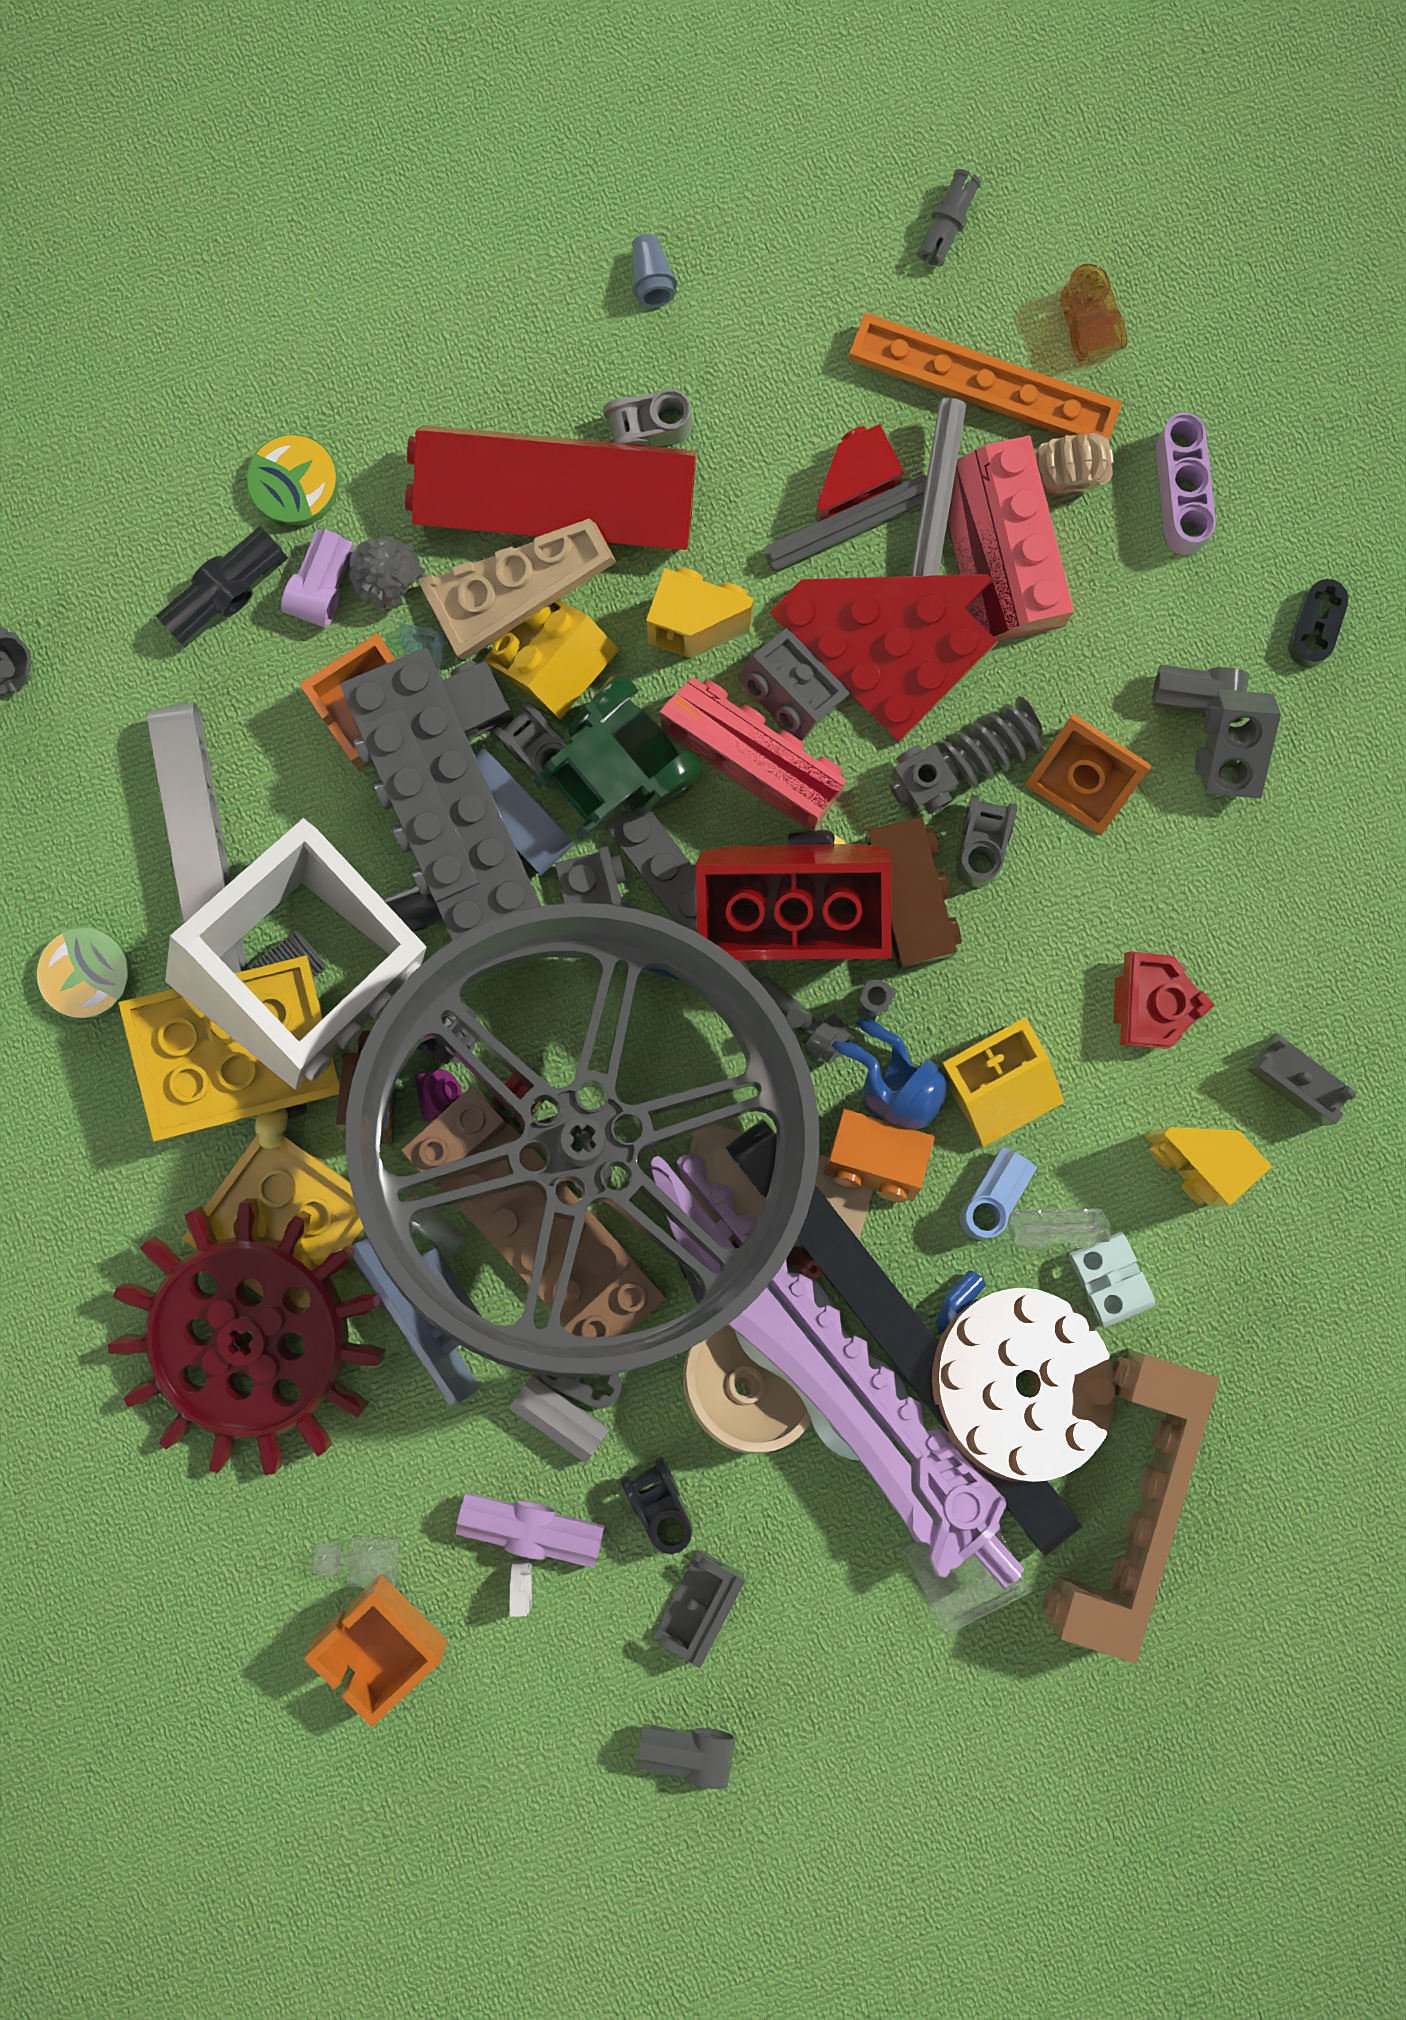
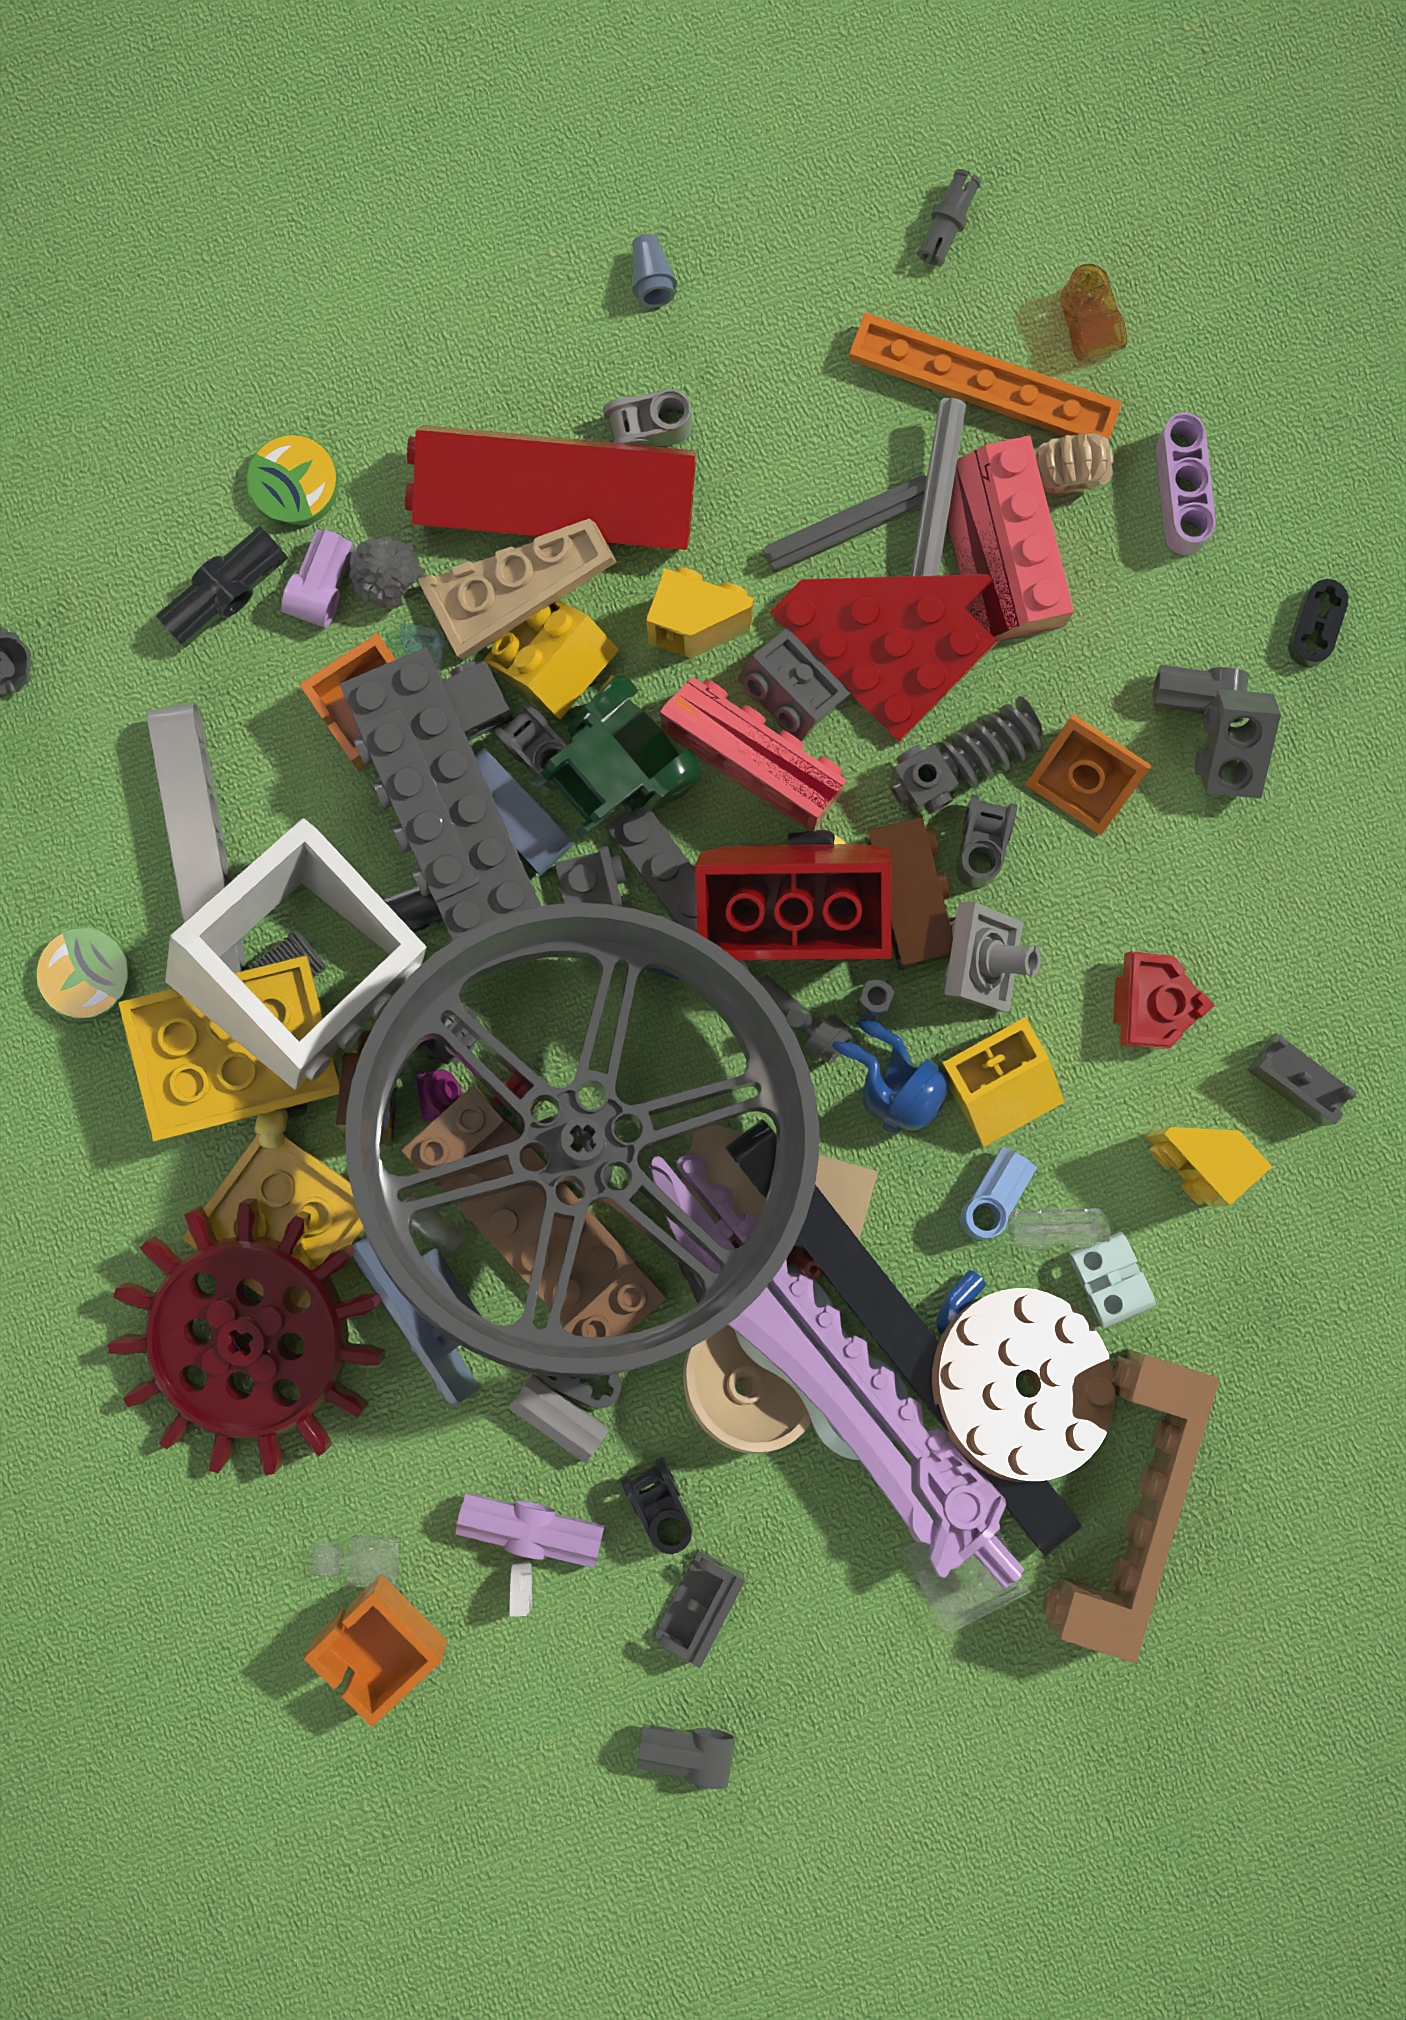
red slope [815,424,904,522] -> none
orange brick [824,1109,935,1203] -> none
none -> light grey plate [944,902,1041,1013]

